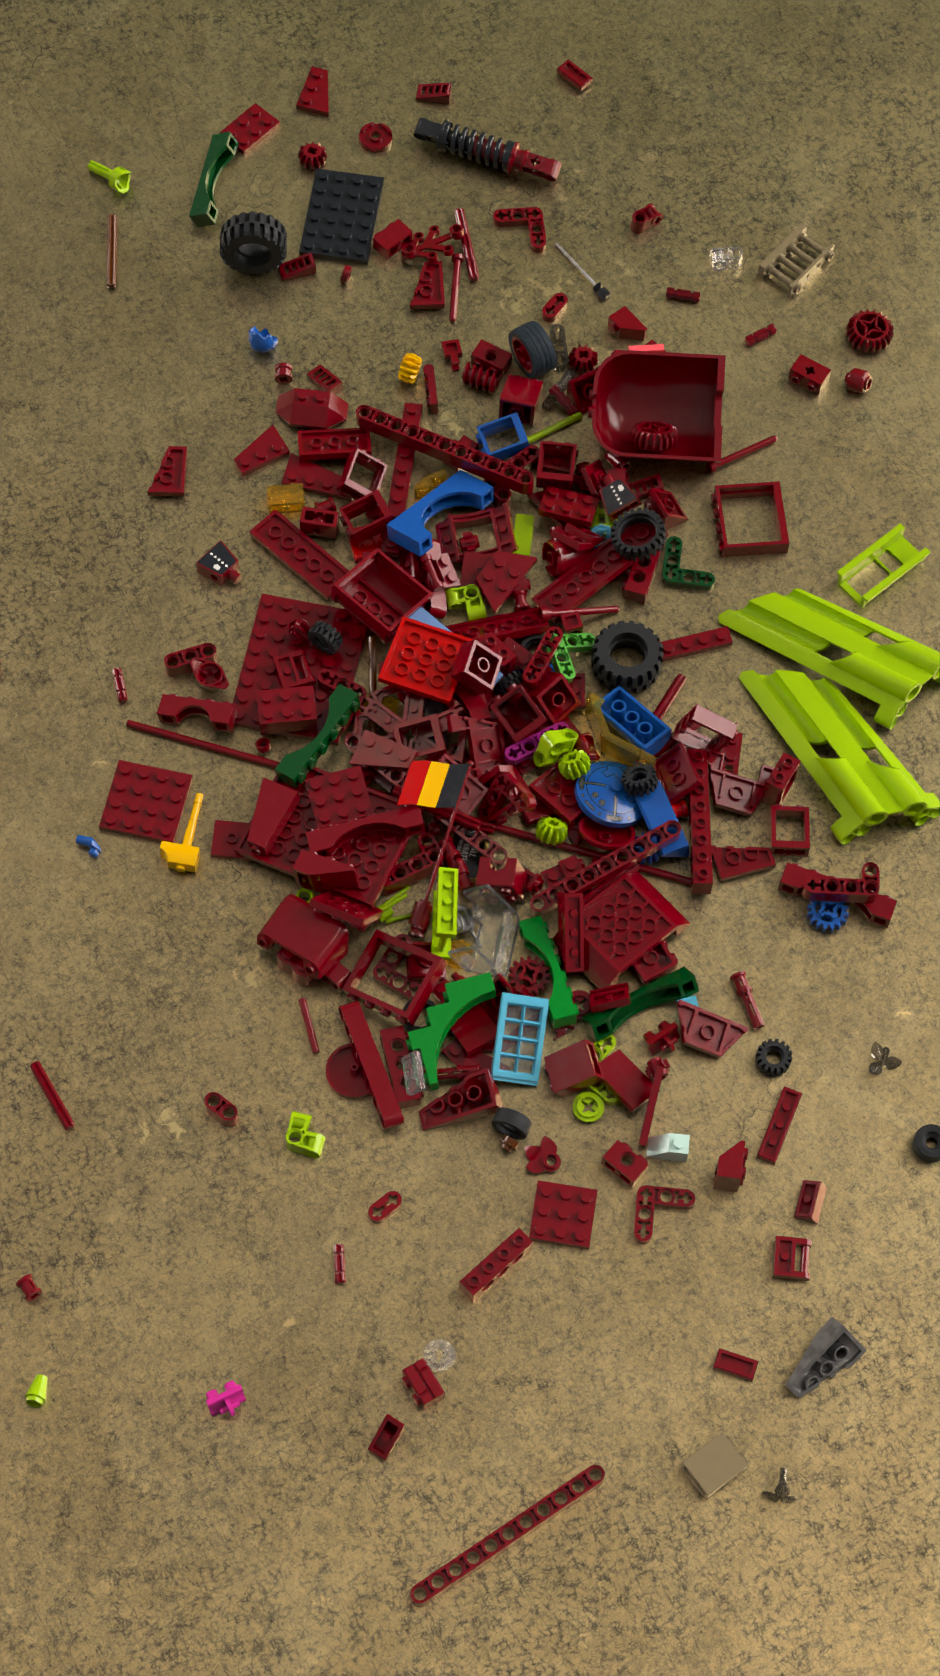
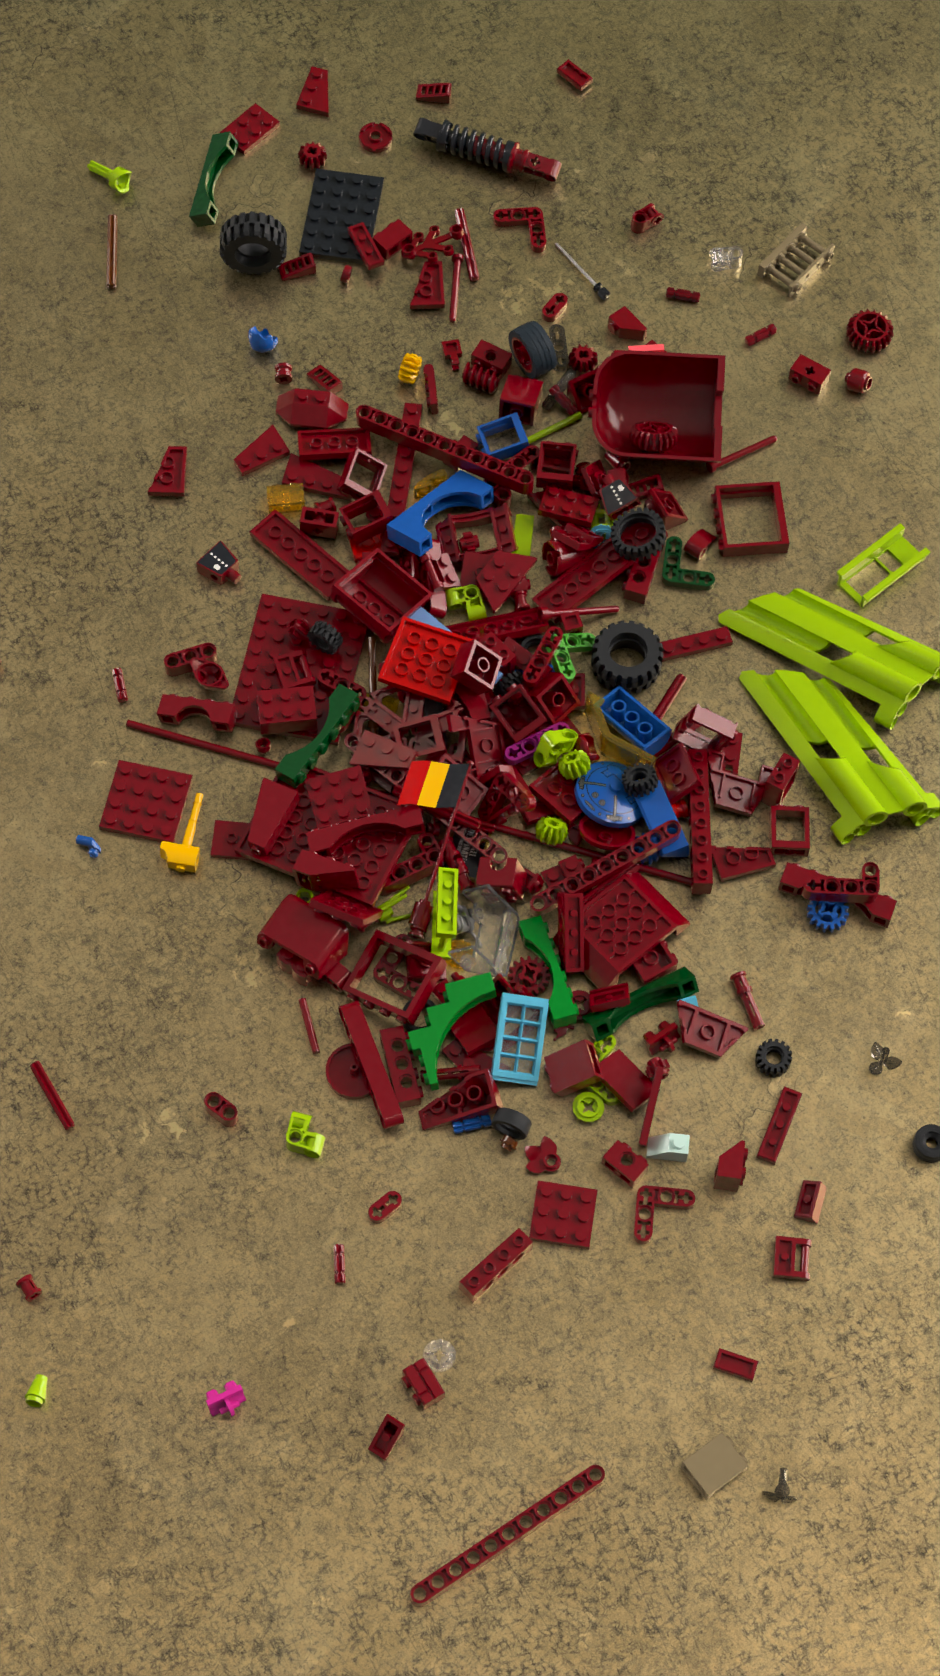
clear plate [401,1051,426,1096] -> none
flat silver wedge [786,1317,867,1399] -> none
none -> dark red tile [347,222,384,271]
none -> blue axle [452,1115,492,1134]
none -> dark red panel [683,529,717,560]

